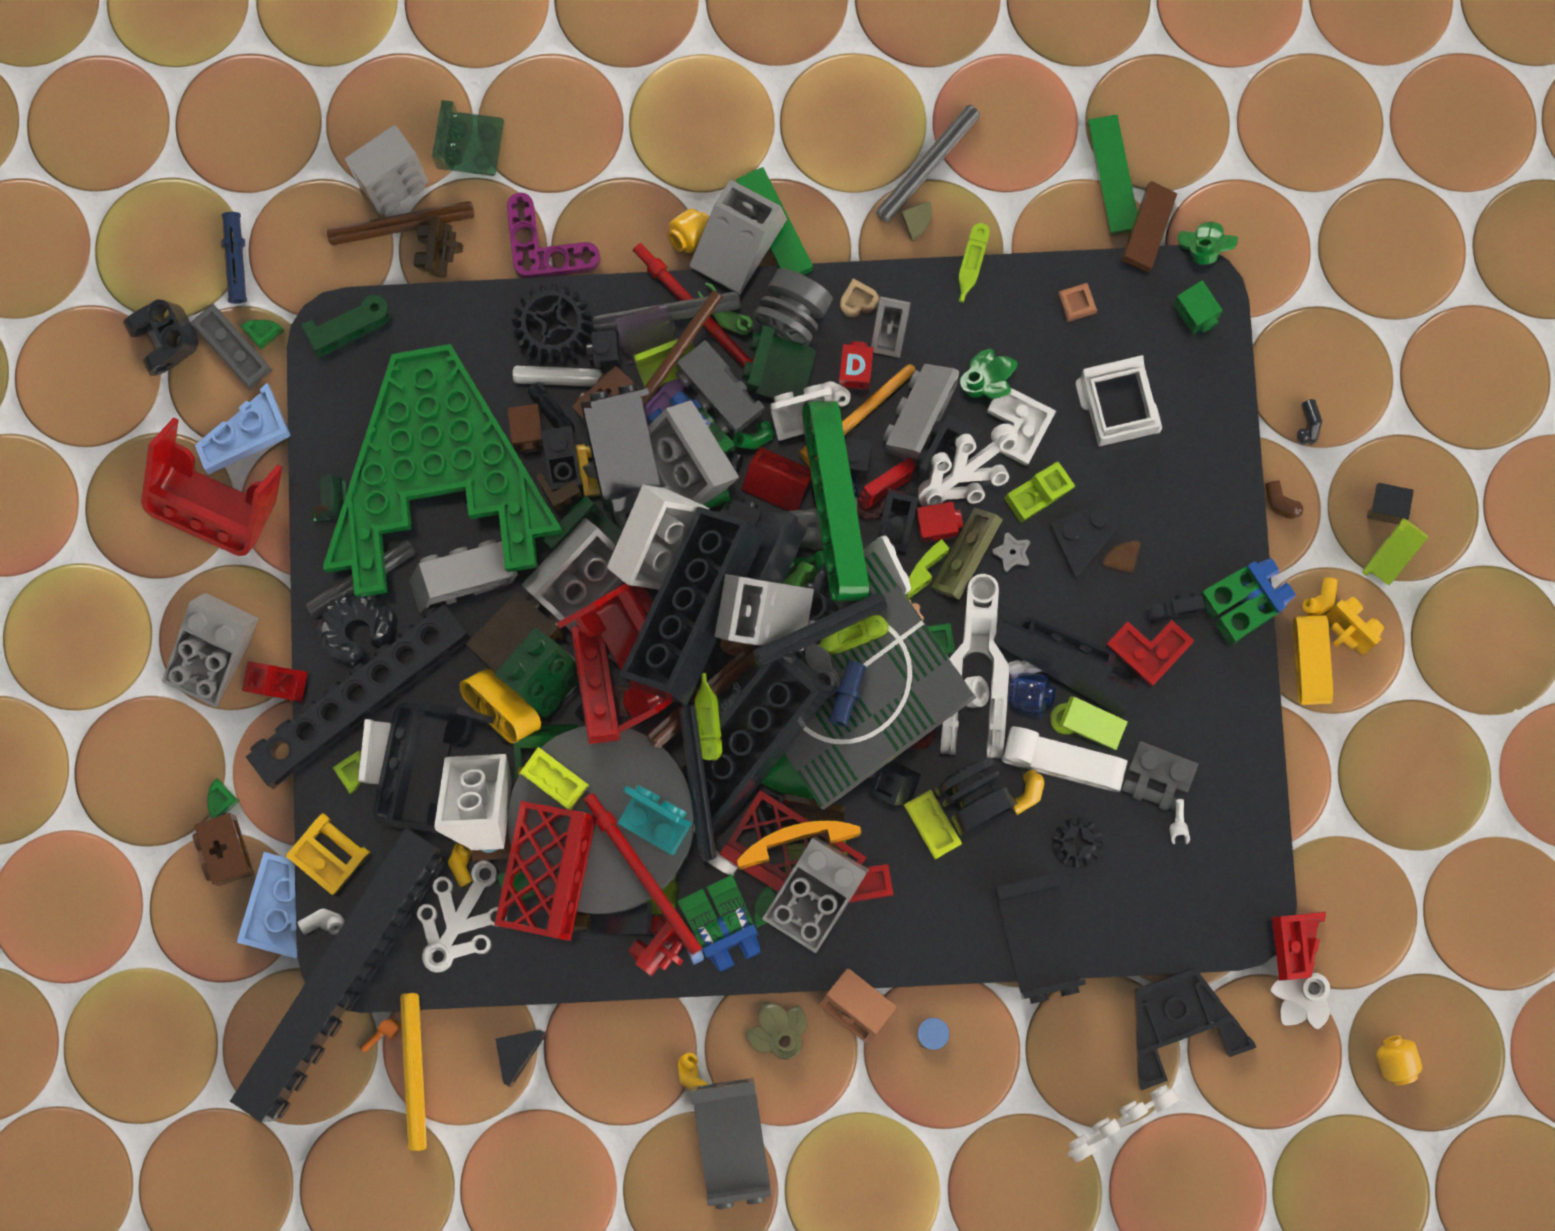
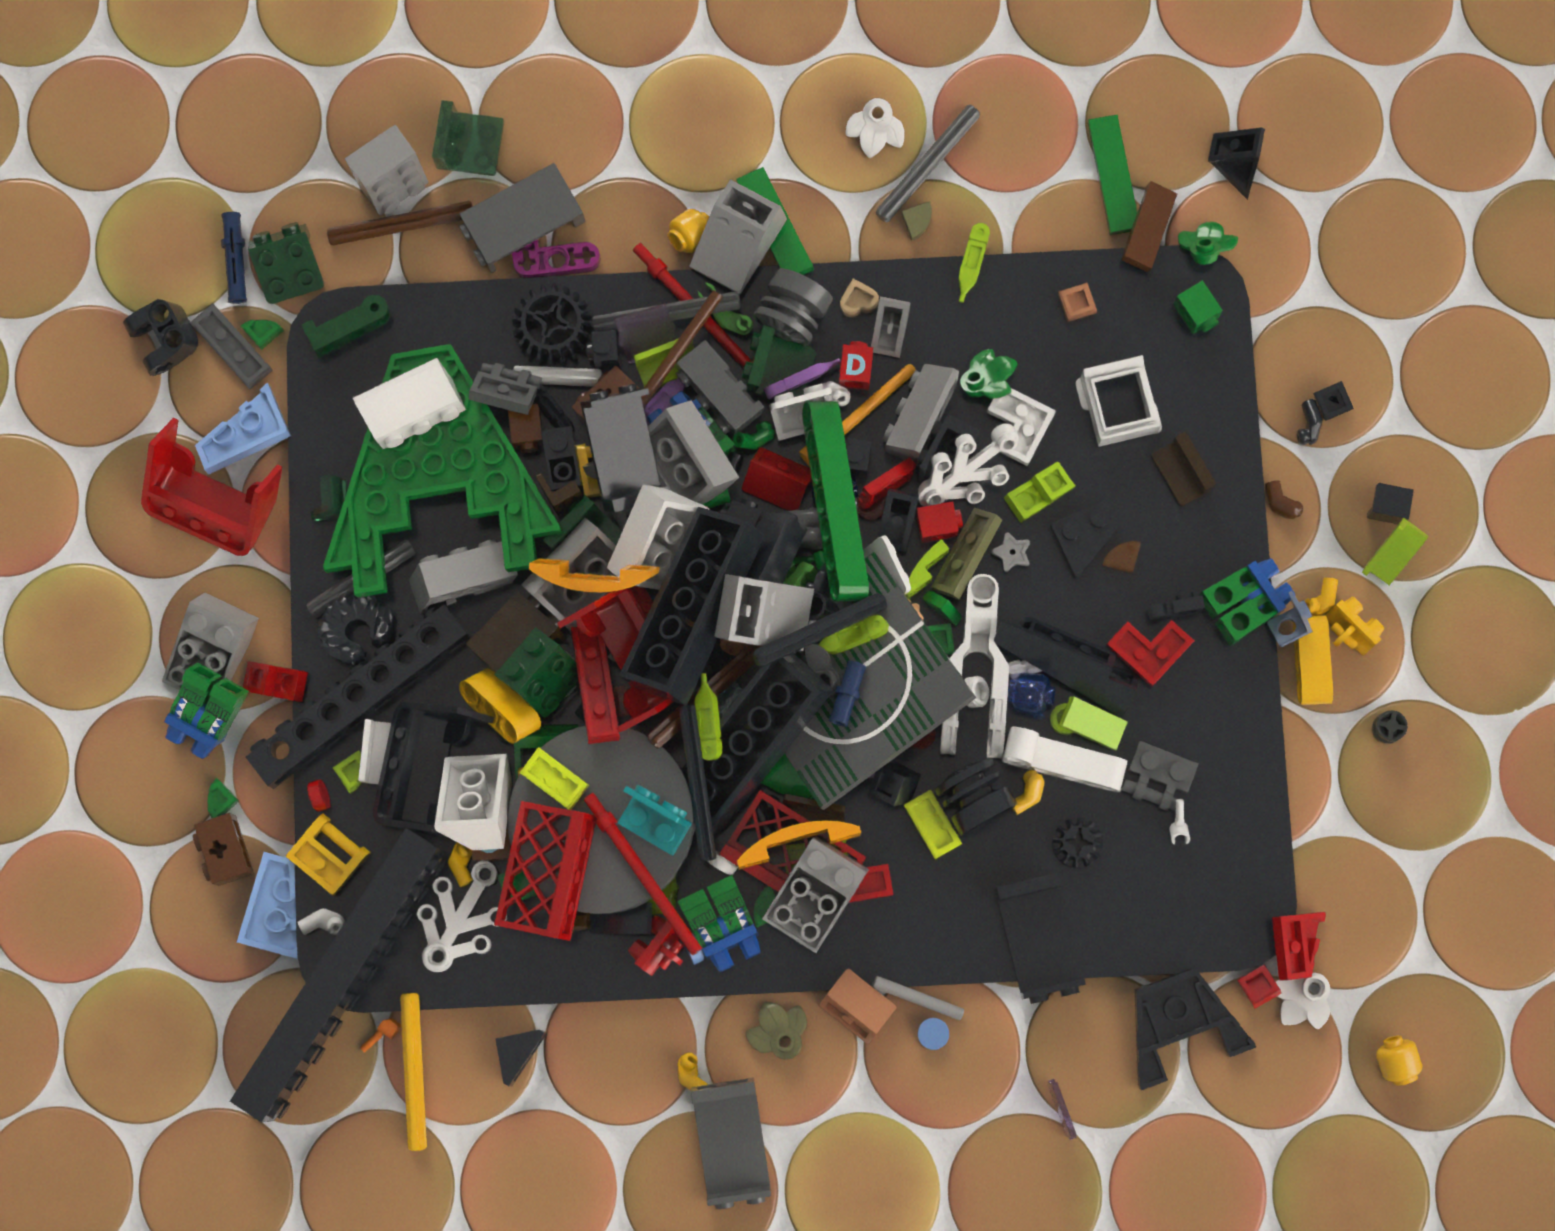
dark brown hips [413,216,464,278] -> none
white plant [1066,1084,1179,1163] -> none
none -> hips [164,662,249,759]
none -> dark green bracket [248,222,324,304]
none -> red tile [307,779,331,812]
none -> white slope [353,358,466,449]
none -> dark grey panel [459,163,586,273]
none -> dark grey plate [469,362,542,415]
none -> light orange slope [529,558,660,593]
none -> medium lavender piece [763,358,841,400]
none -> white plate [846,98,904,158]
none -> light grey bar [872,976,964,1020]
none -> green tile [922,591,962,626]
none -> piece [1047,1079,1077,1140]
none -> dark brown panel [1151,431,1216,507]
none -> black slope [1208,127,1265,200]
none -> red tile [1237,965,1282,1009]
none -> sand blue bracket [1267,591,1313,647]
none -> black tile [1313,381,1354,421]
none -> pearl dark grey wheel [1372,710,1408,744]

